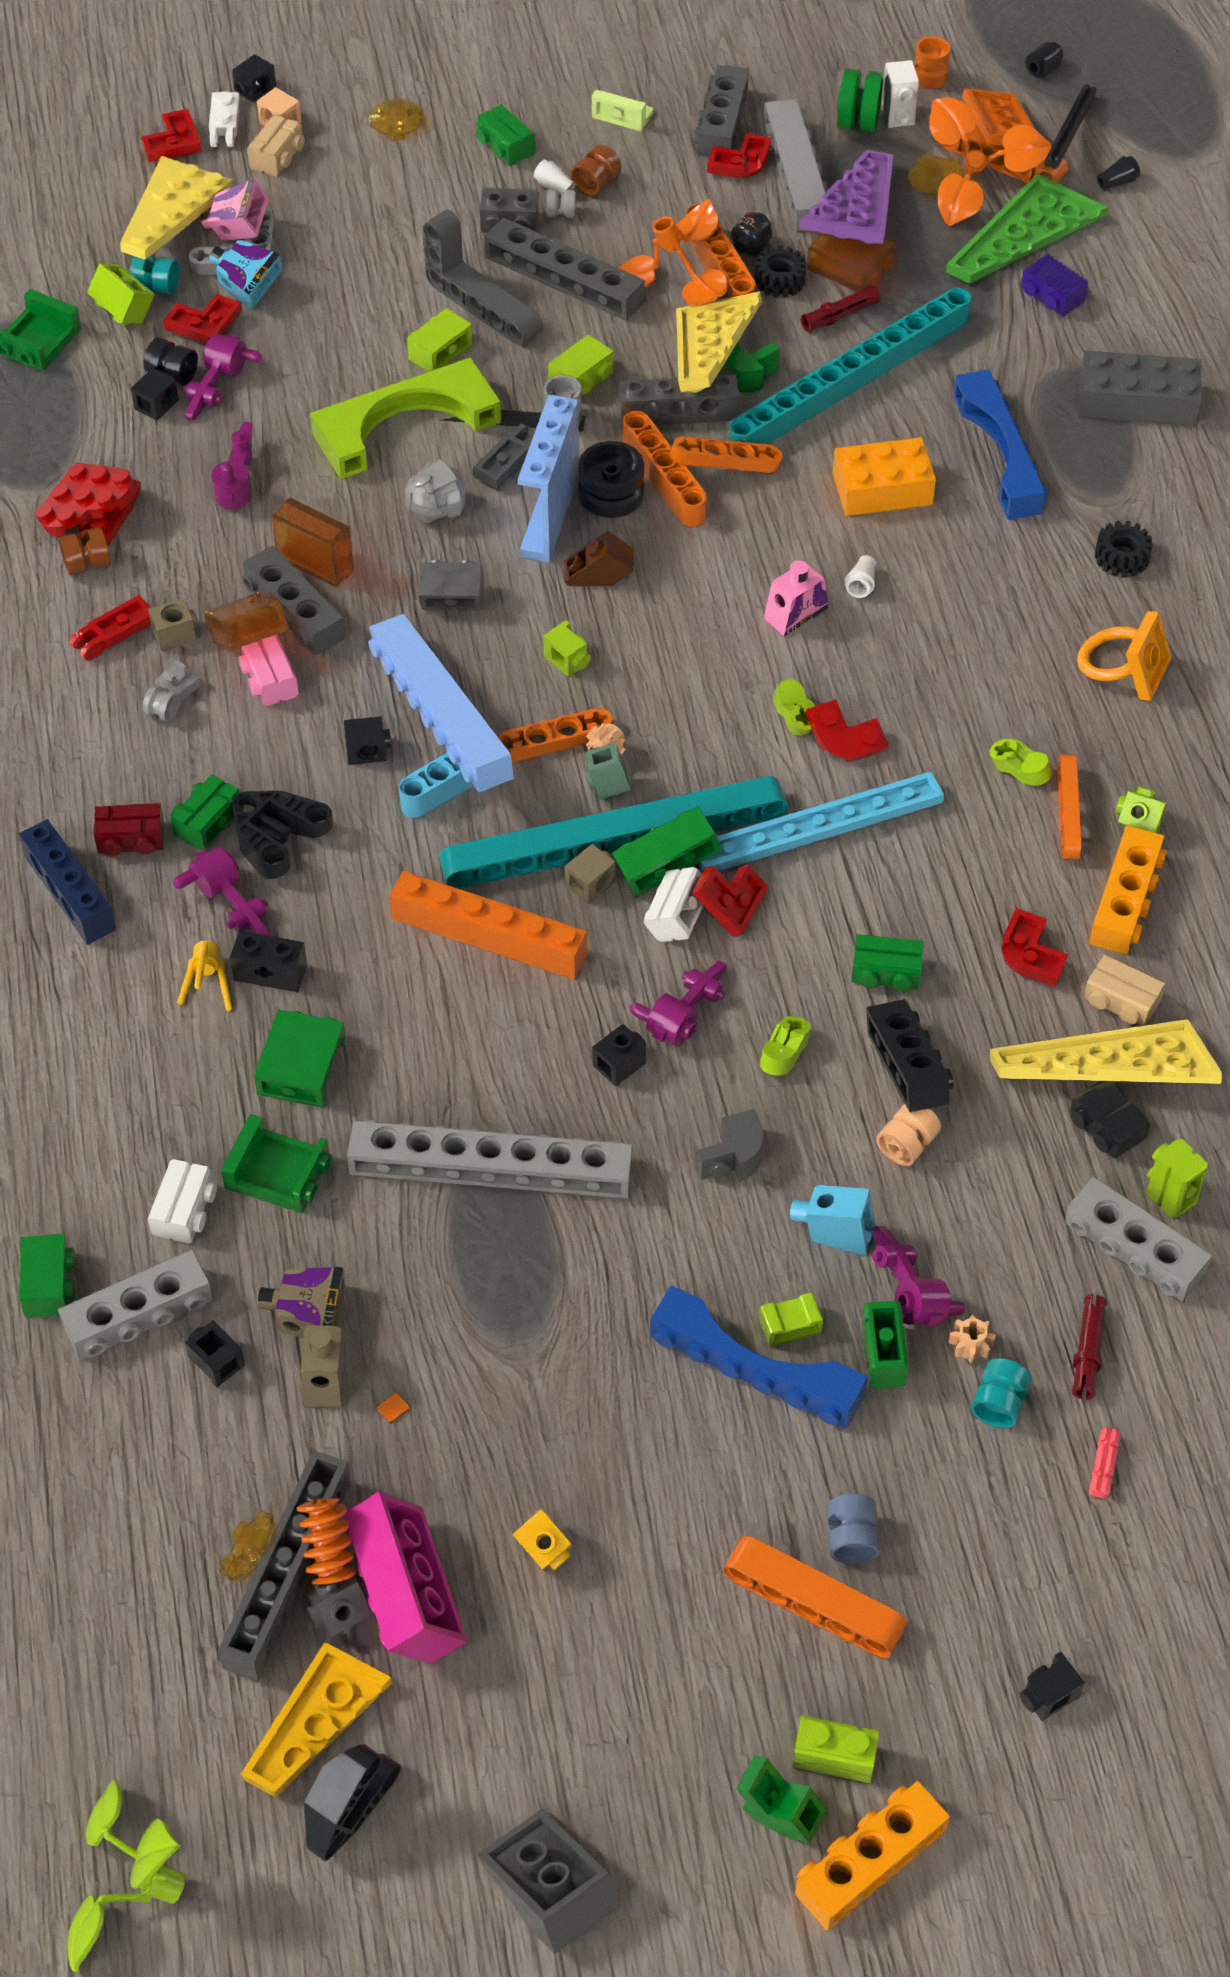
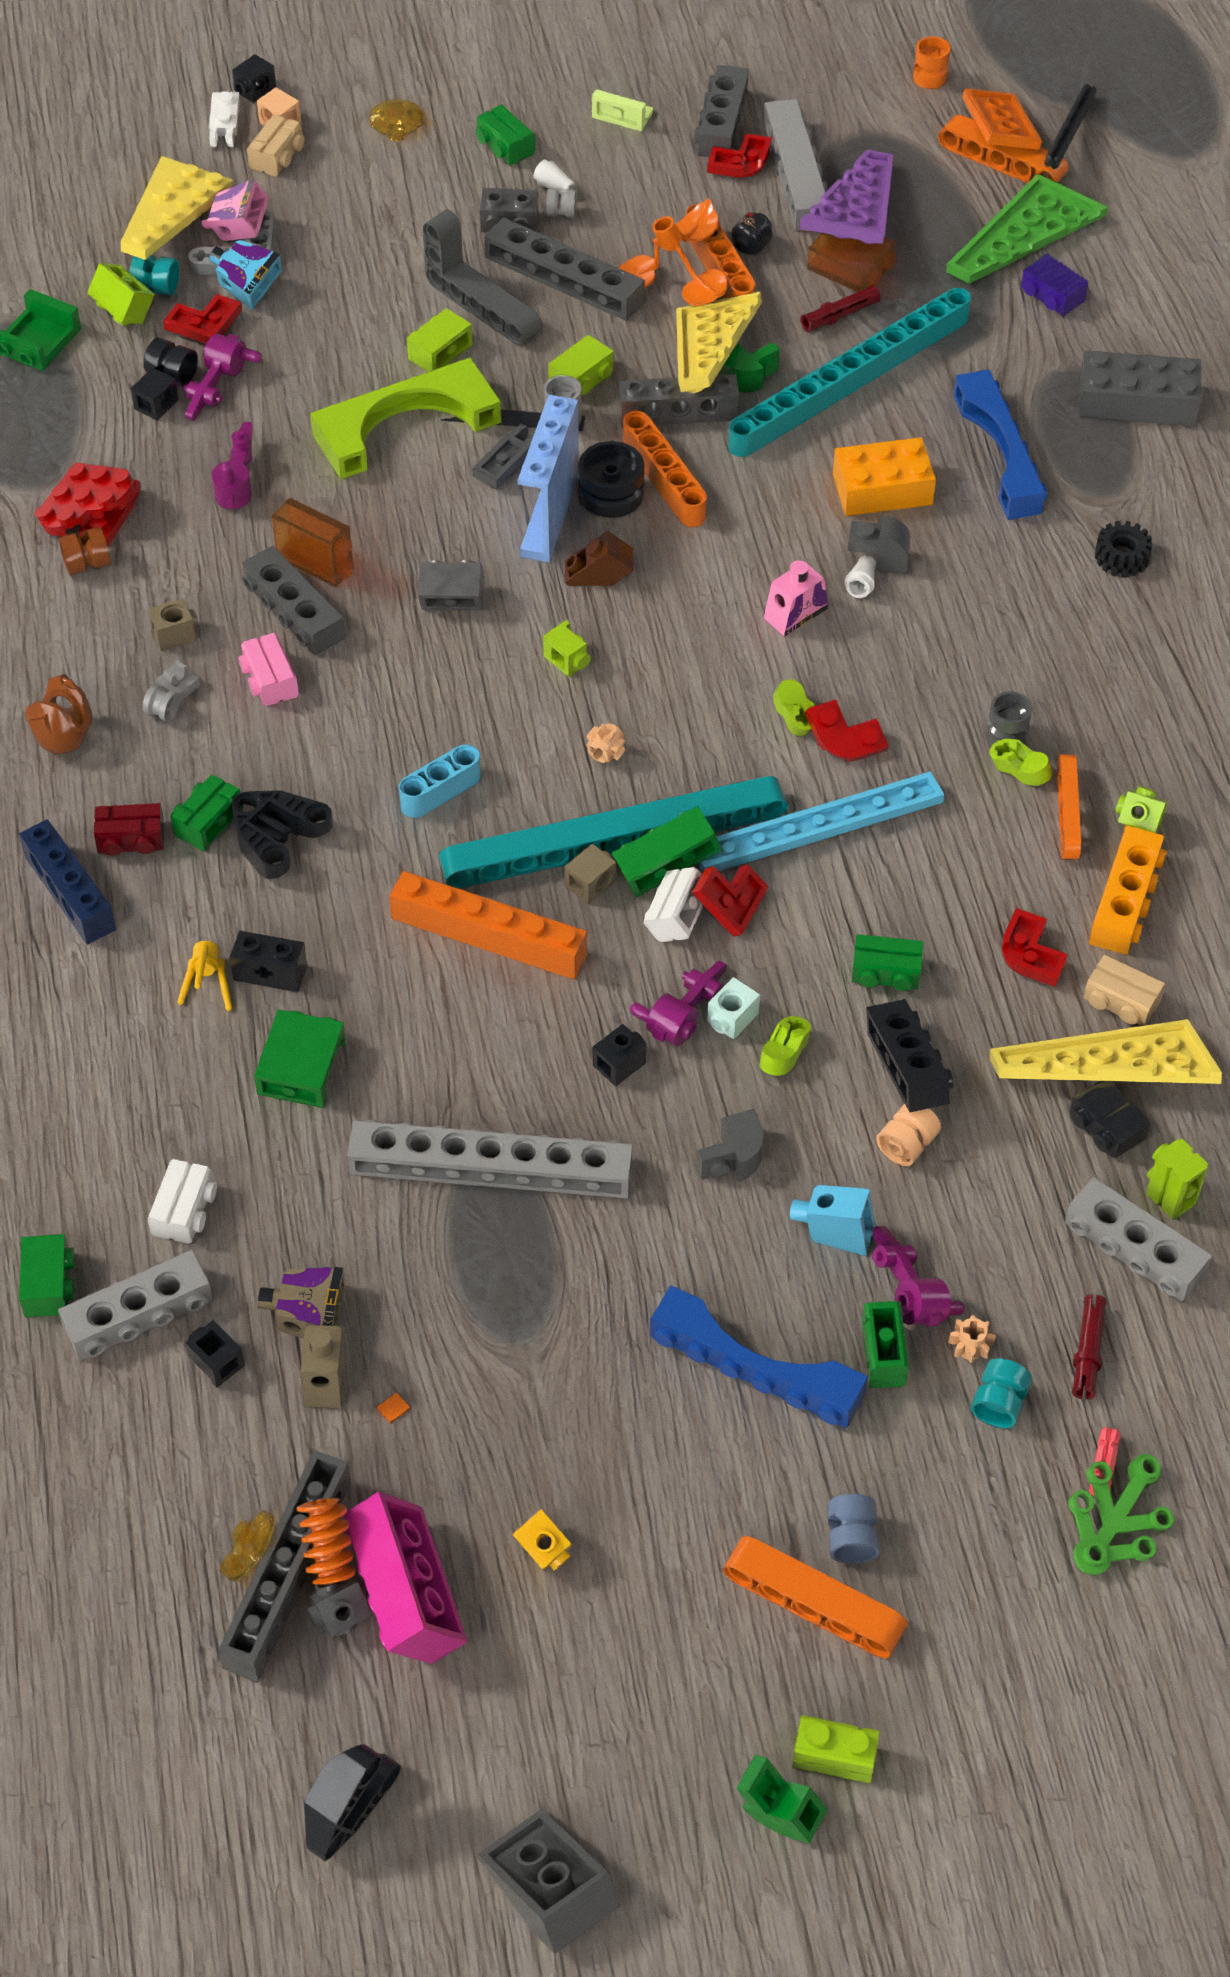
lime plant [67,1779,185,1974] -> none
red hinge [69,595,151,661] -> none
red plate [141,109,202,162] -> none
magenta piece [173,847,271,936] -> none
clear orange brick [203,592,289,651] -> none
green panel [221,1114,332,1213] -> none
yellow wing [241,1642,392,1798] -> none
black brick [344,716,391,765] -> none
light blue brick [368,614,514,792] -> none
light grey helmet [404,459,466,523] -> none
orange beam [496,708,613,762] -> none
dark orange wheel [570,145,621,197] -> none
sand green brick [585,742,631,800] -> none
orange beam [670,436,783,473] -> none
black tyre [755,246,807,298] -> none
lime piece [759,1292,824,1347] -> none
light orange brick [795,1780,950,1932] -> none
green wheel [837,68,884,133] -> none
white brick [881,60,919,128] -> none
clear yellow dish [908,154,963,195] -> none
orange plant [929,98,1051,227] -> none
black brick [1019,1651,1085,1721] -> none
black brick [1025,42,1063,78] -> none
light orange tile [1077,611,1172,701] -> none
black cone [1097,156,1140,190] -> none
none -> dark orange helmet [25,674,92,754]
none -> light aqua brick [707,977,760,1040]
none -> dark grey brick [848,515,910,574]
none -> dark grey wheel [986,691,1032,745]
none -> bright green plant [1068,1454,1174,1575]

